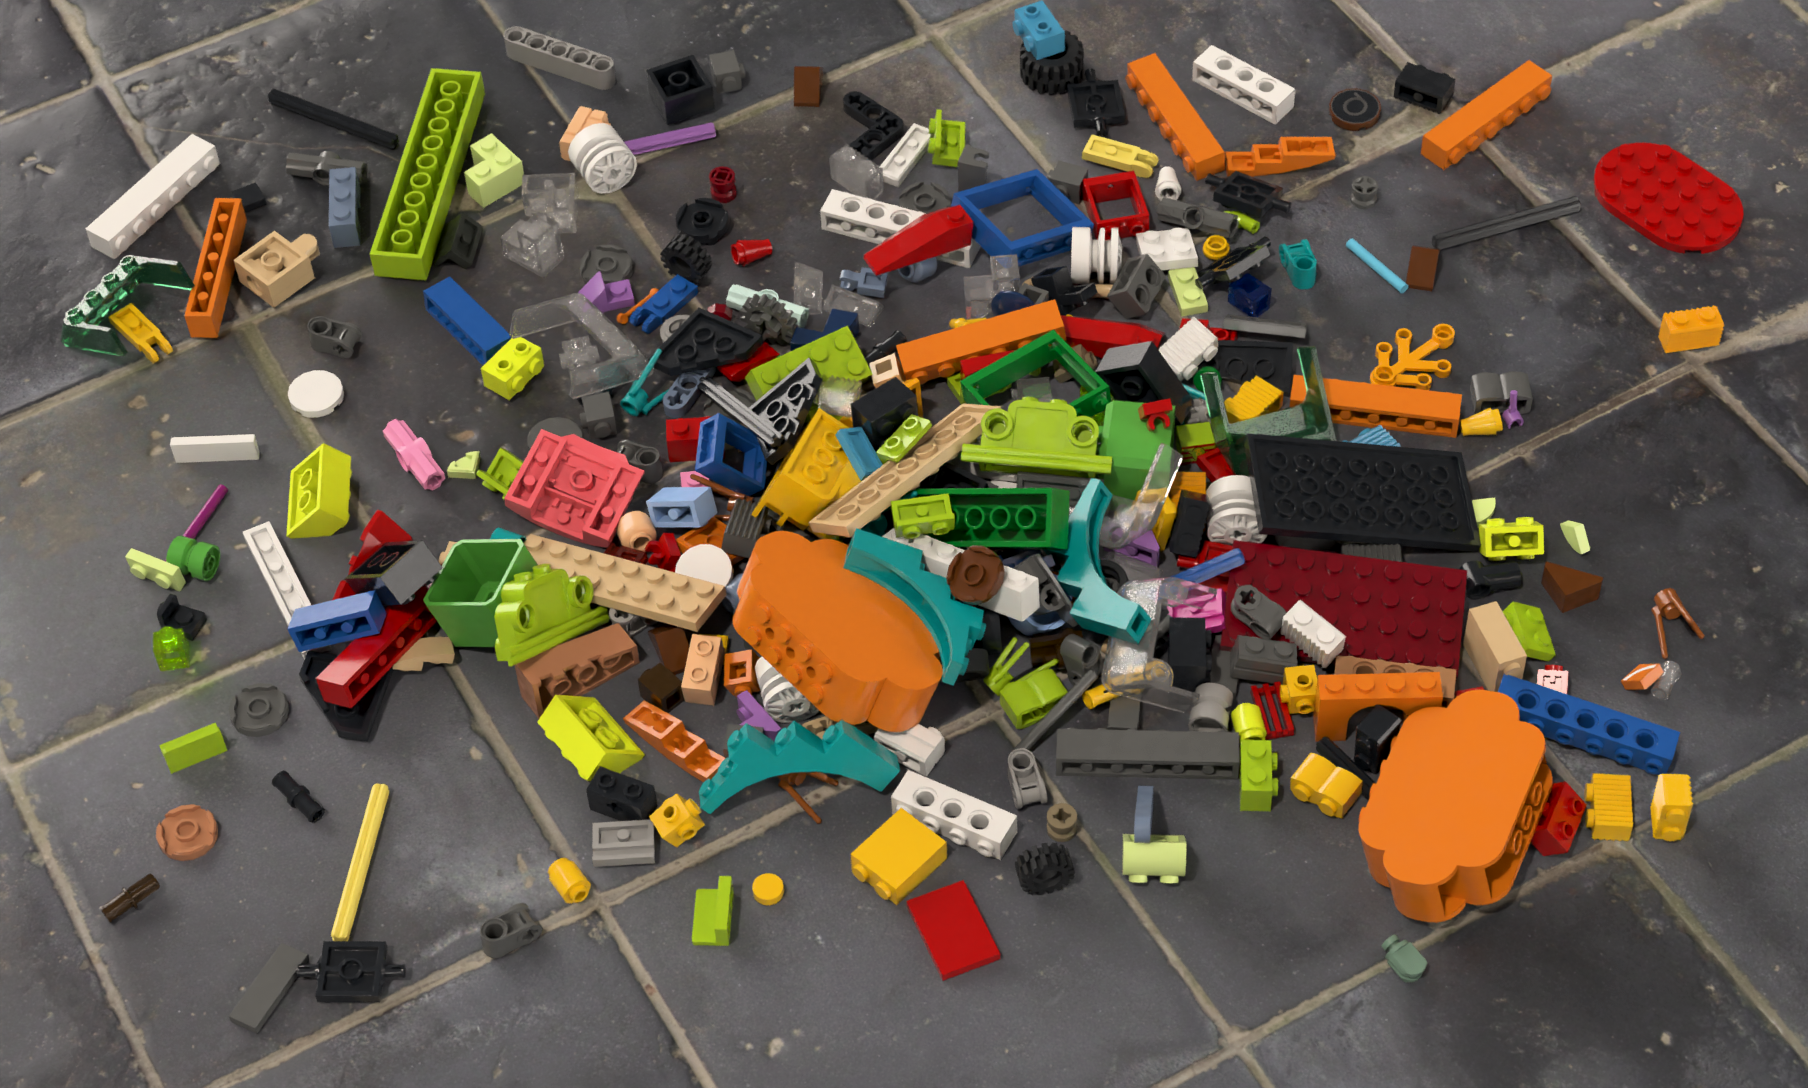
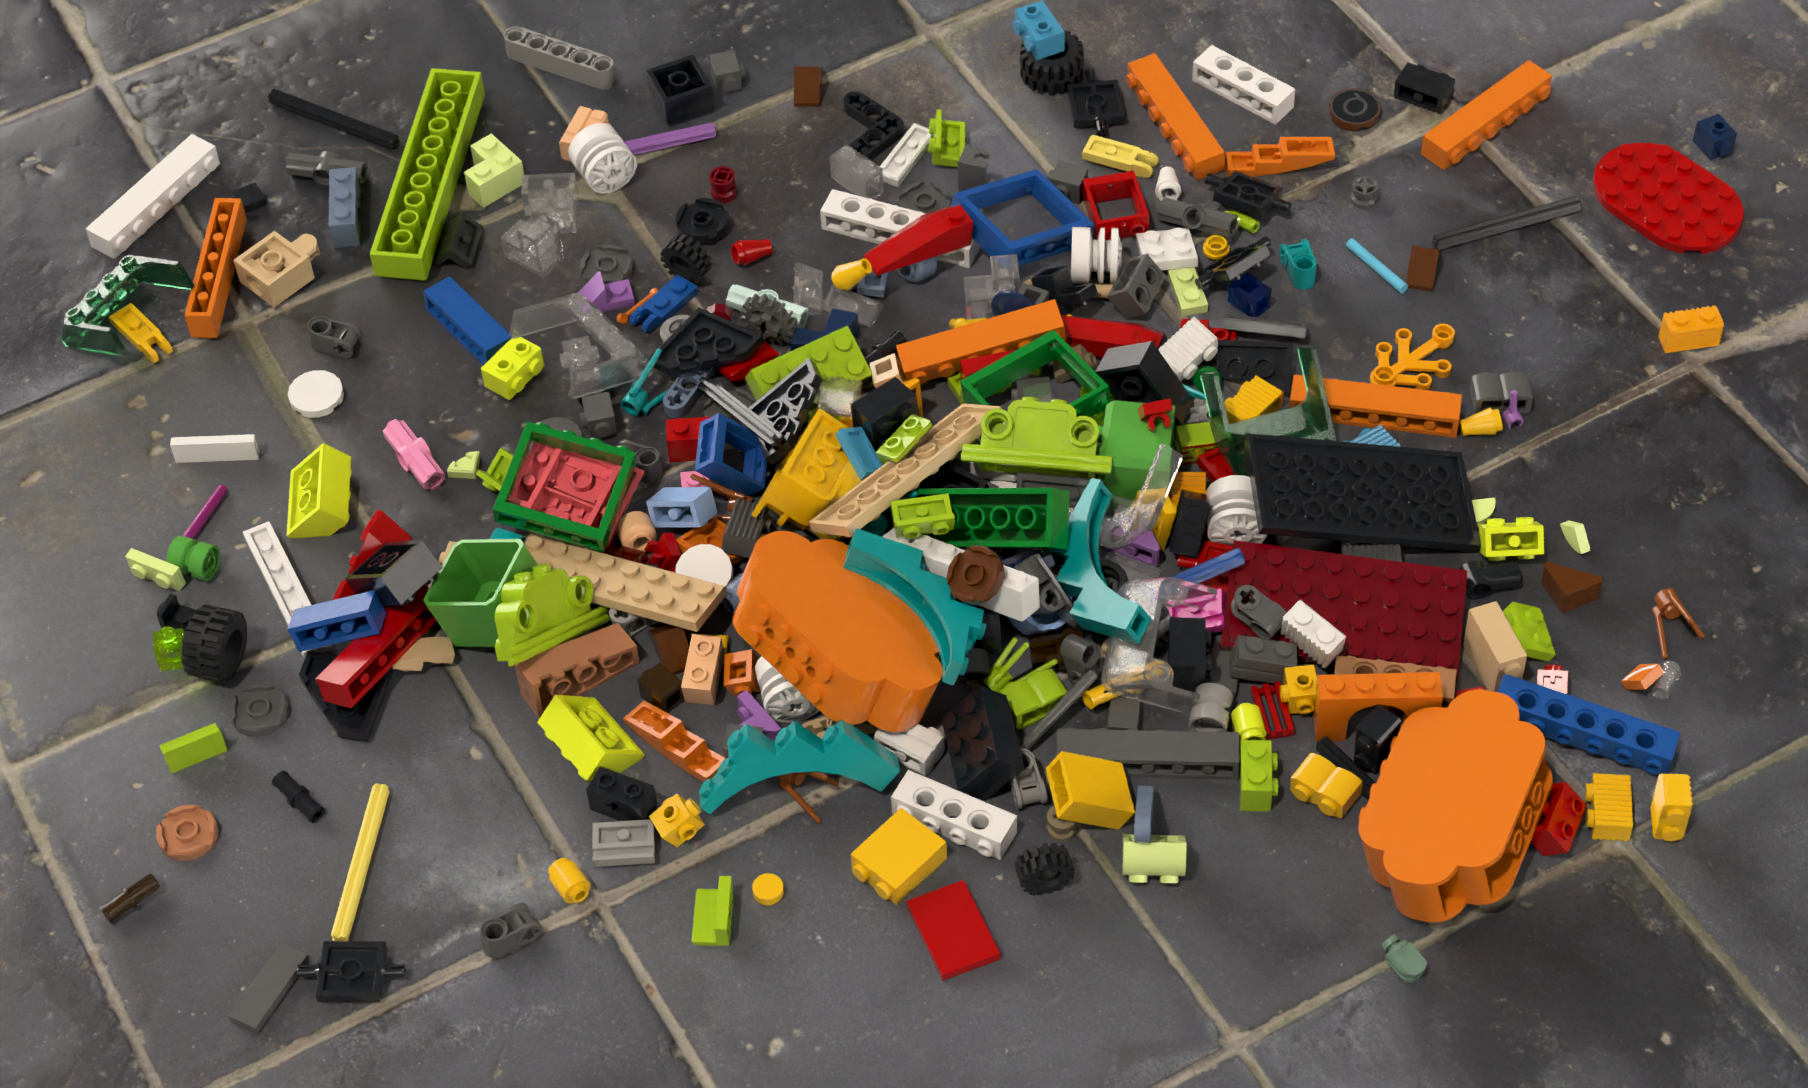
none -> black tyre [182,604,247,683]
none -> green window [493,421,636,553]
none -> yellow cone [831,258,872,290]
none -> black brick [941,686,1025,801]
none -> yellow brick [1046,751,1135,830]
none -> dark blue brick [1693,114,1737,161]

